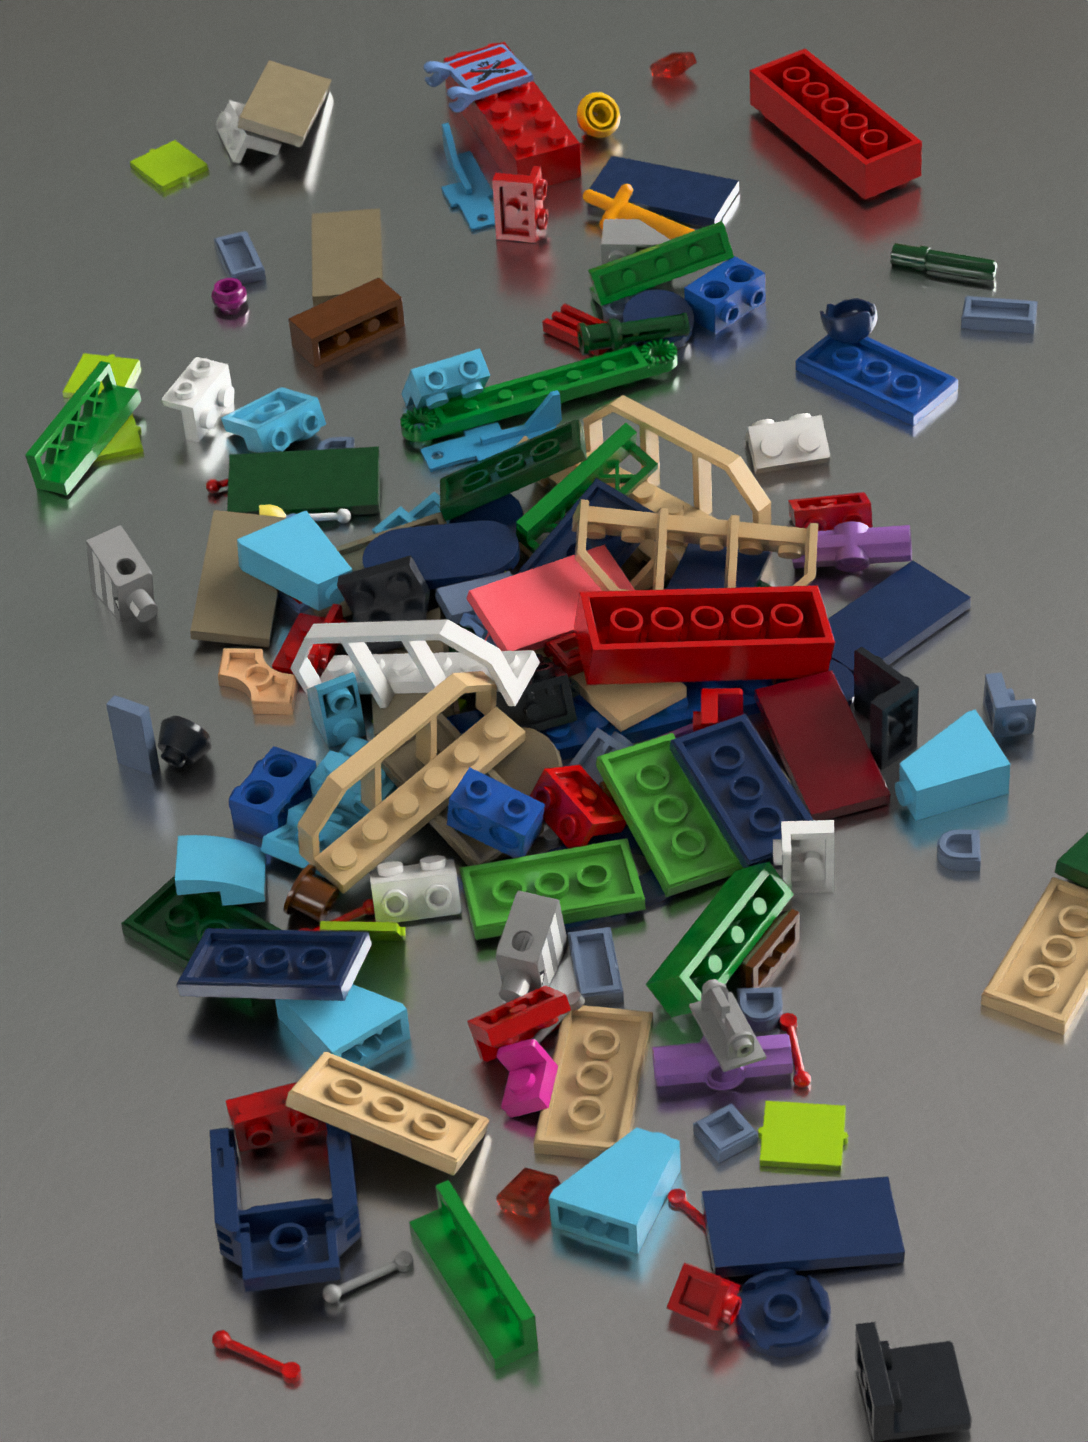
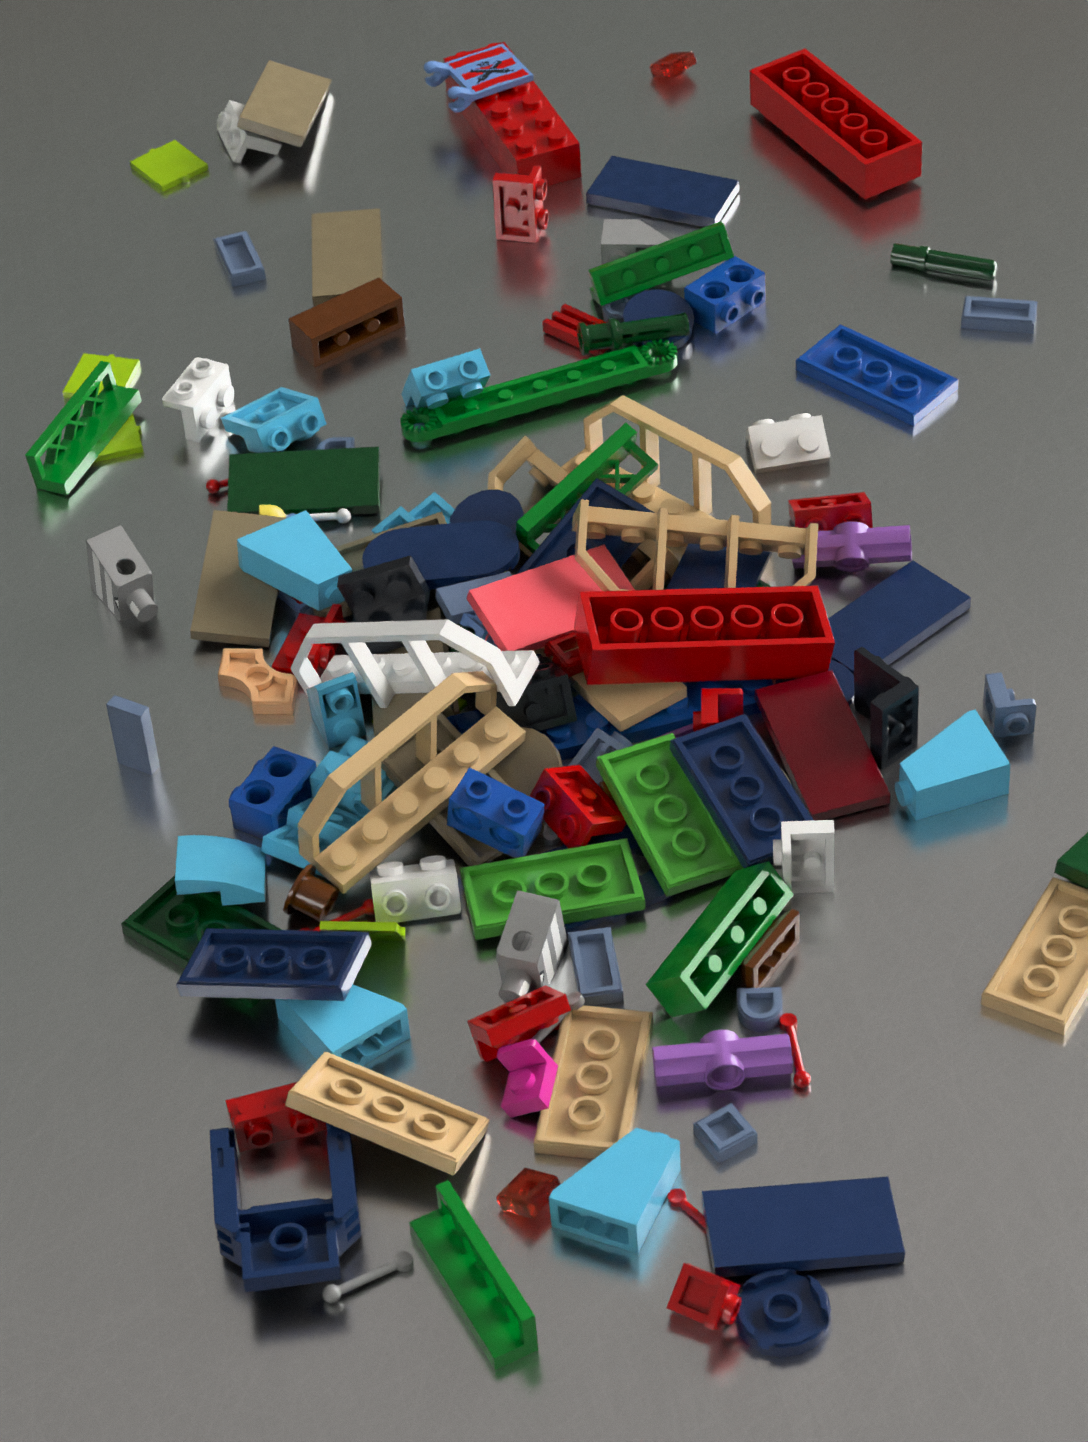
black cone [158,716,212,768] -> none
magenta plate [211,278,247,310] -> none
red hinge [212,1330,301,1384] -> none
dark azure piece [420,390,562,472] -> none
dark green tile [440,419,587,521] -> none
dark azure piece [441,123,495,231] -> none
yellow cone [577,92,620,138] -> none
light orange sword [582,184,695,240] -> none
light grey hinge [689,979,766,1072] -> none
lime piece [758,1101,848,1171] -> none
dark blue hair [820,298,878,344] -> none
black bracket [855,1322,972,1442] -> none
sand blue tile [937,830,981,871] -> none

